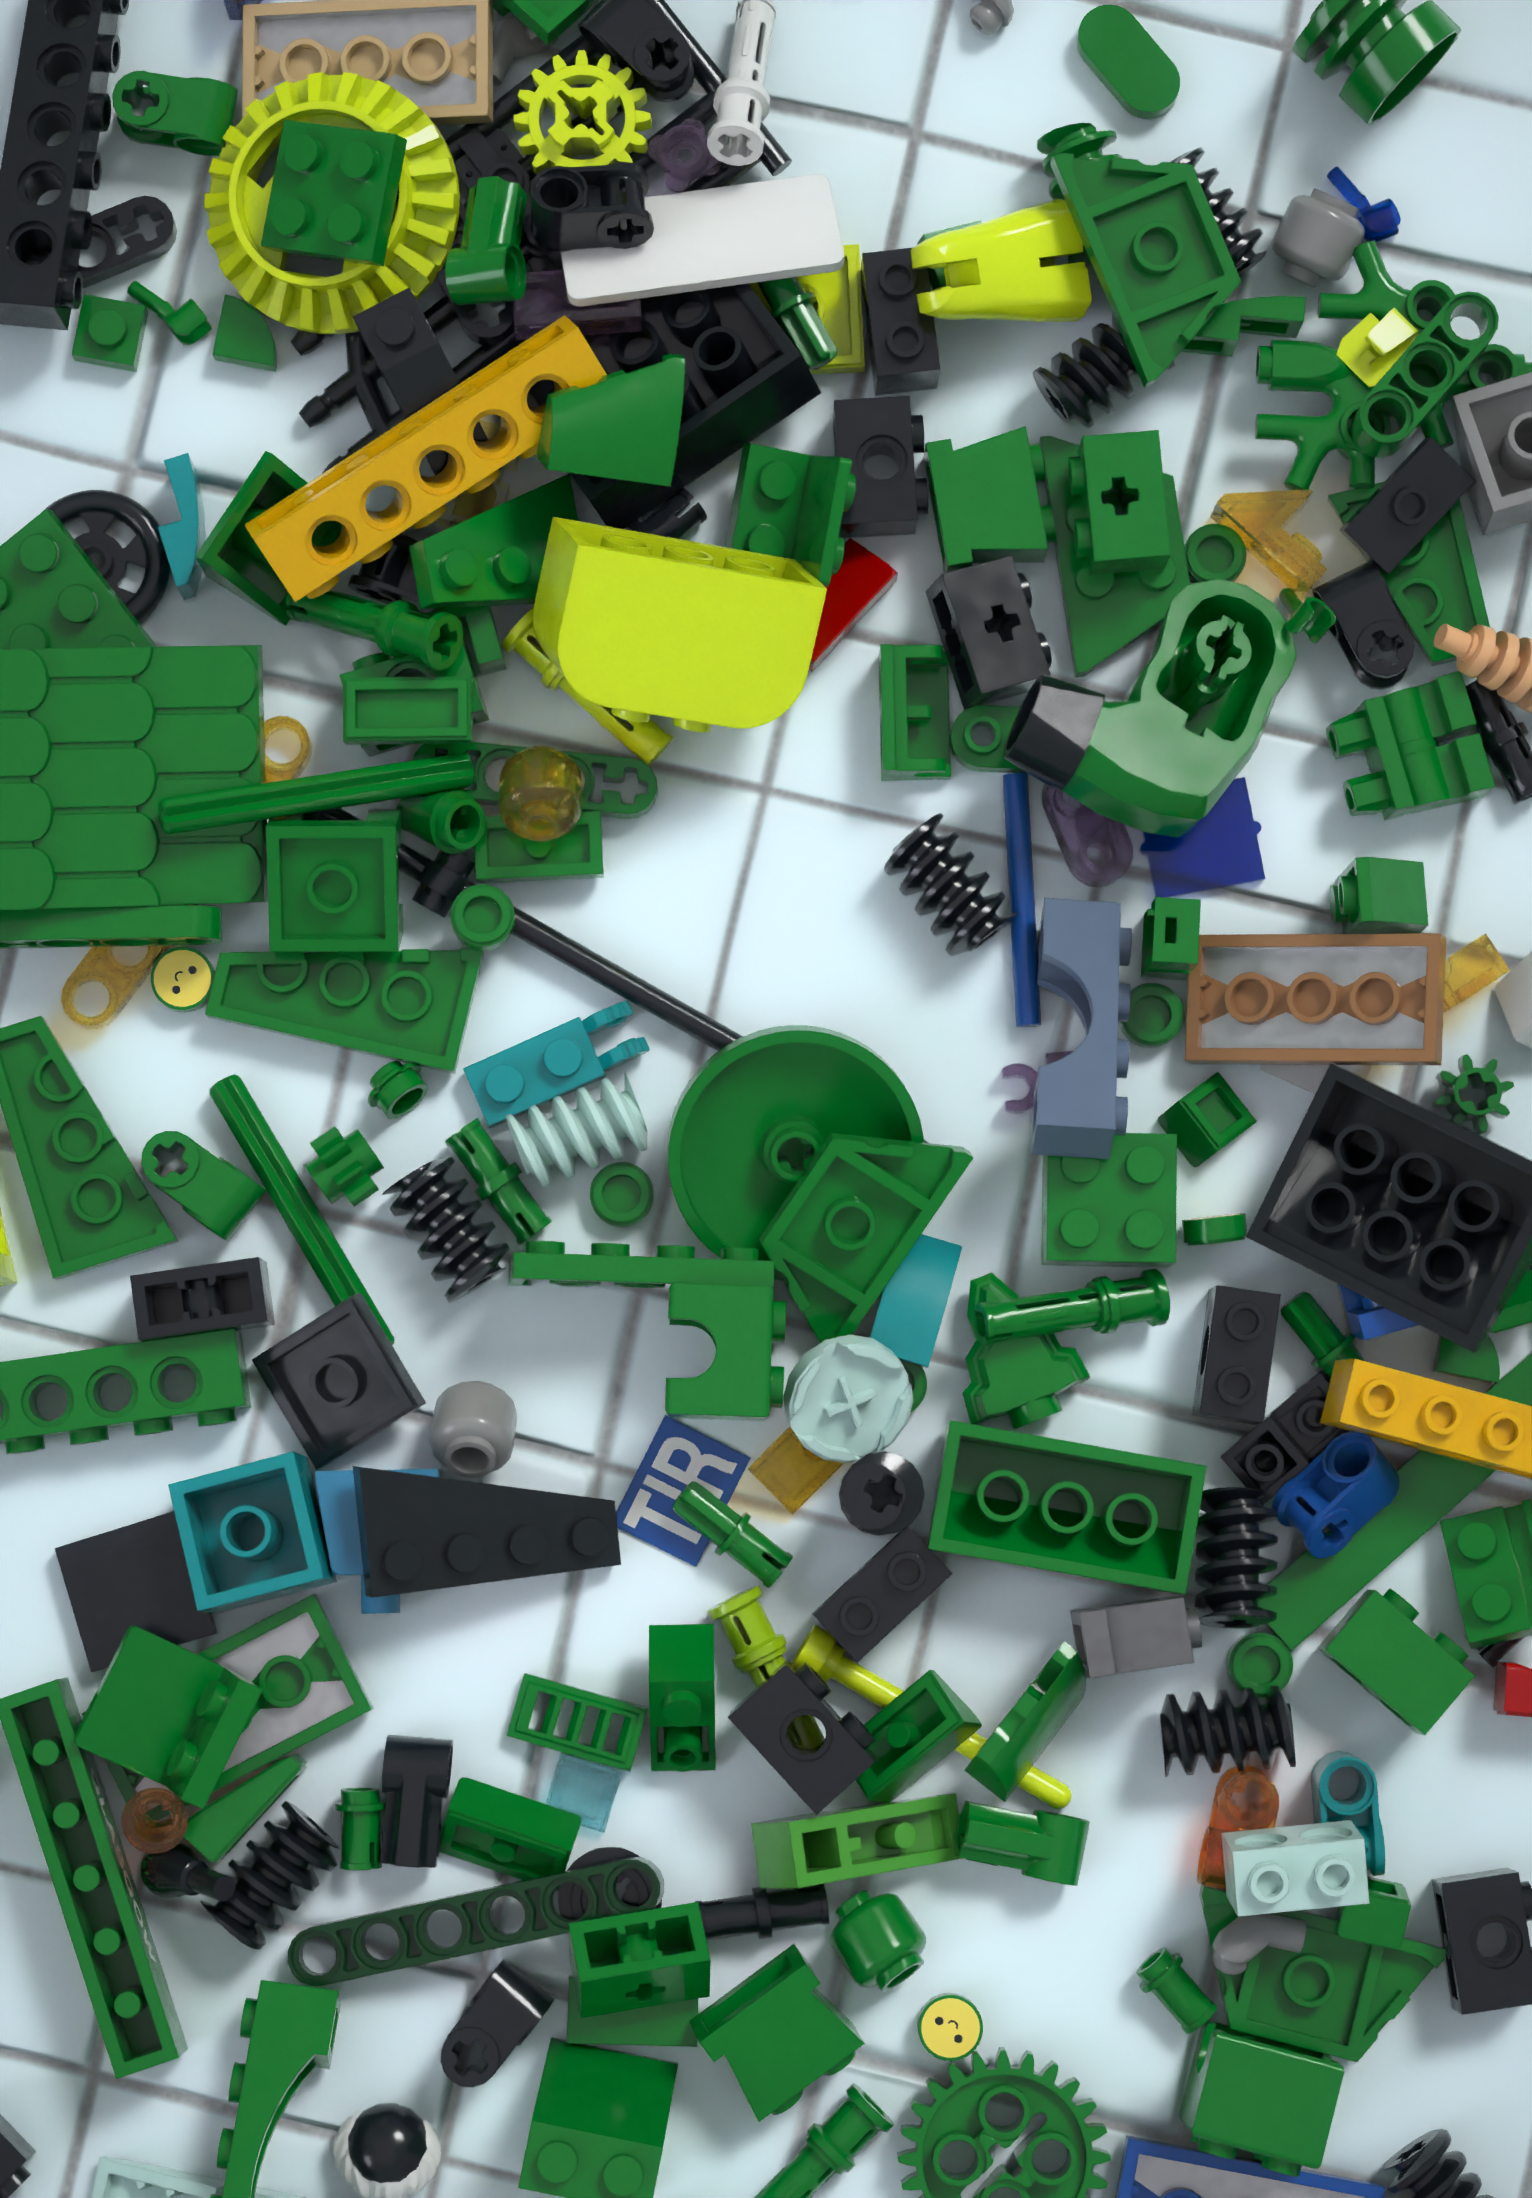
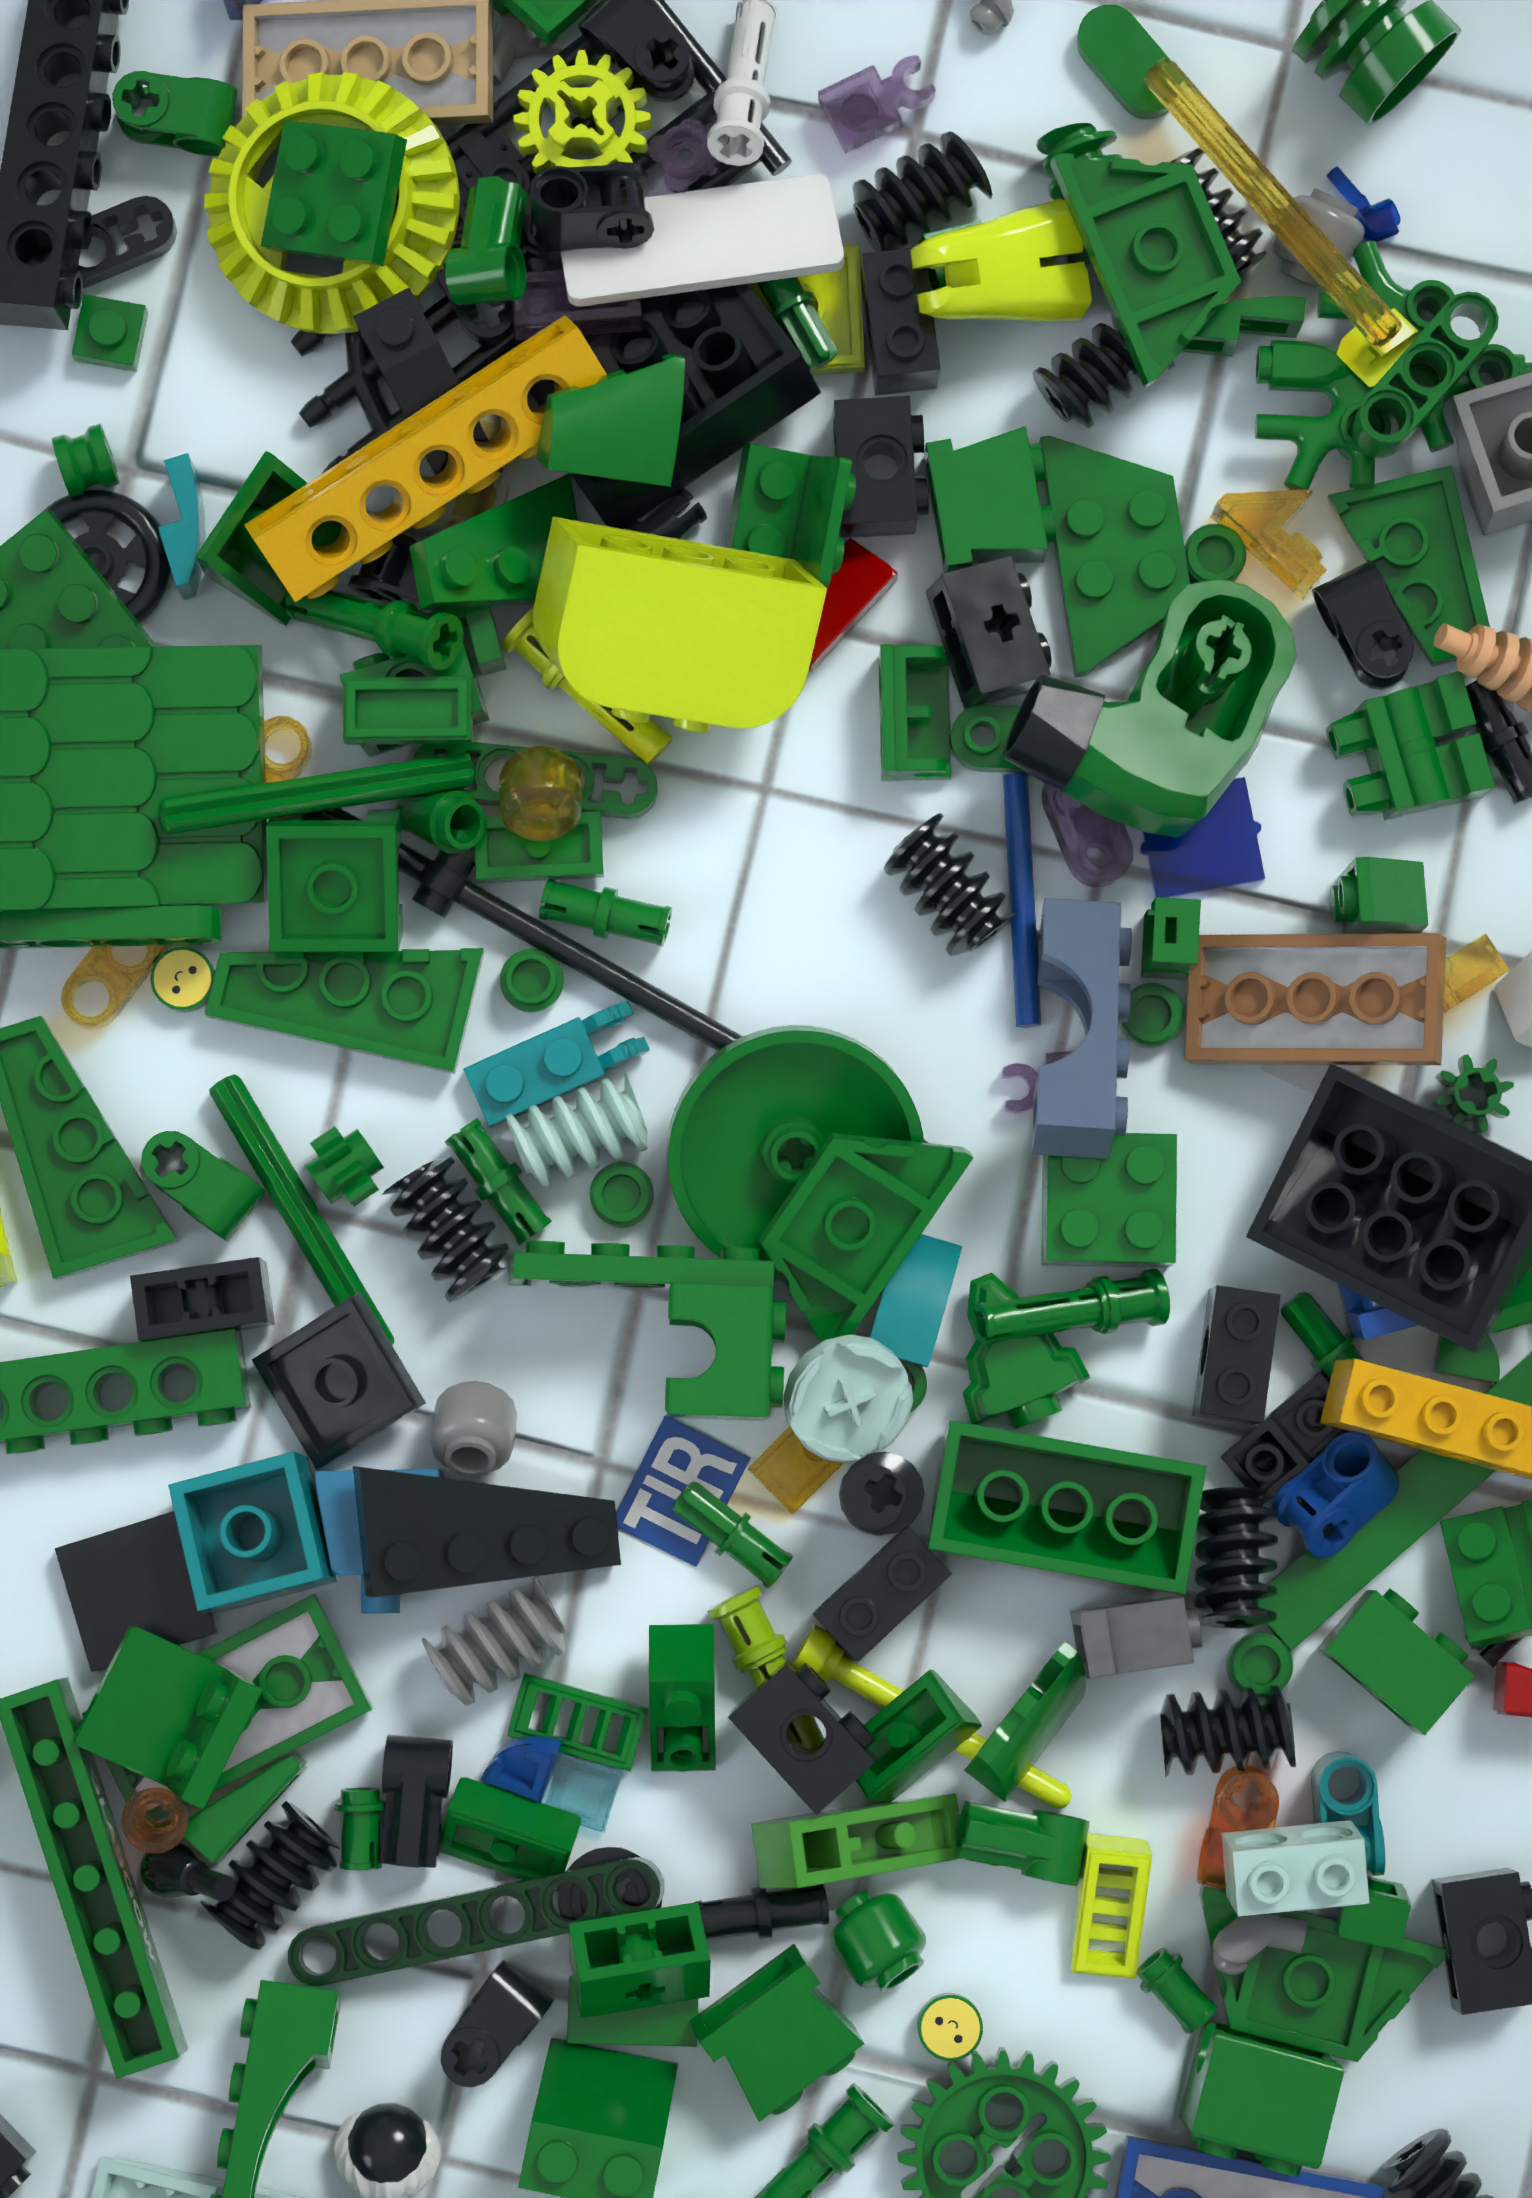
green hand [127,281,212,345] -> none
green tile [212,294,277,372] -> none
green plate [368,1060,428,1119] -> none
green tile [451,884,515,951] -> none
green brick [1068,430,1171,575] -> none
green slope [1158,1072,1257,1167] -> none
green tile [1182,1213,1248,1246] -> none
green hand [1279,588,1336,644] -> none
black plate [1339,437,1475,574] -> none
none -> green wheel [52,423,120,498]
none -> light grey piece [421,1576,566,1706]
none -> blue tile [481,1736,563,1803]
none -> green plate [500,949,564,1013]
none -> green pin [539,879,672,947]
none -> clear purple plate [817,55,936,154]
none -> black piece [853,131,993,252]
none -> neon yellow slope [1070,1833,1152,1979]
none -> clear yellow axle [1144,58,1402,347]

